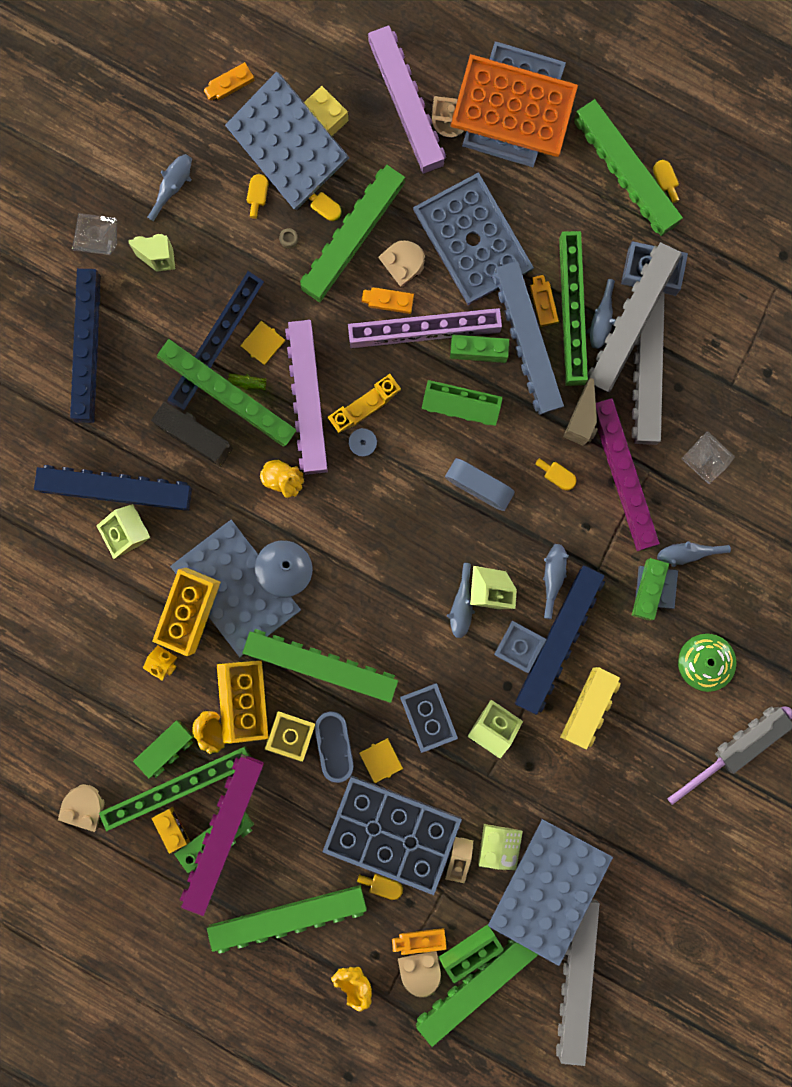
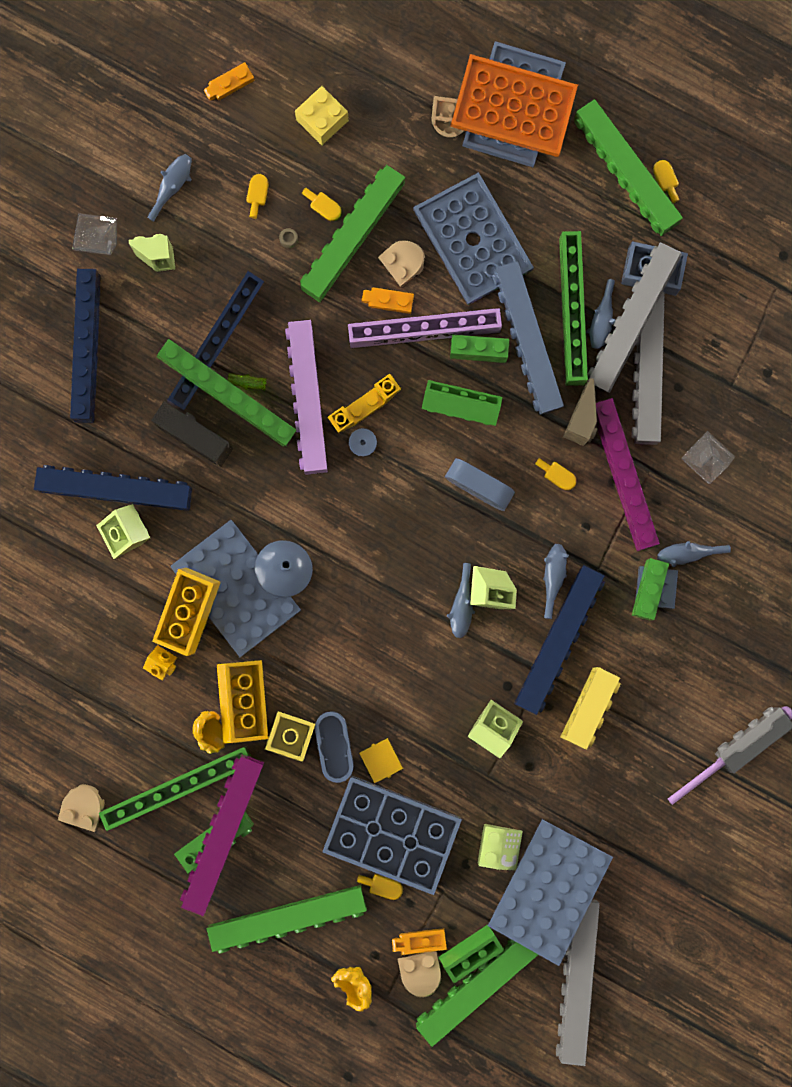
bright green brick [133,720,194,778] -> none
yellow brick [152,807,190,854] -> none
sand blue plate [225,71,349,210] -> none
yellow piece [240,321,285,366] -> none
bright green brick [242,629,398,703] -> none
yellow hair [260,460,304,498] -> none
lavender brick [368,25,446,174] -> none
sand blue brick [400,683,458,753] -> none
tan slope [445,837,473,883] -> none
sand blue plate [494,621,546,673] -> none
light orange hinge [530,275,559,327] -> none
bright green dish [678,634,736,692] -> none

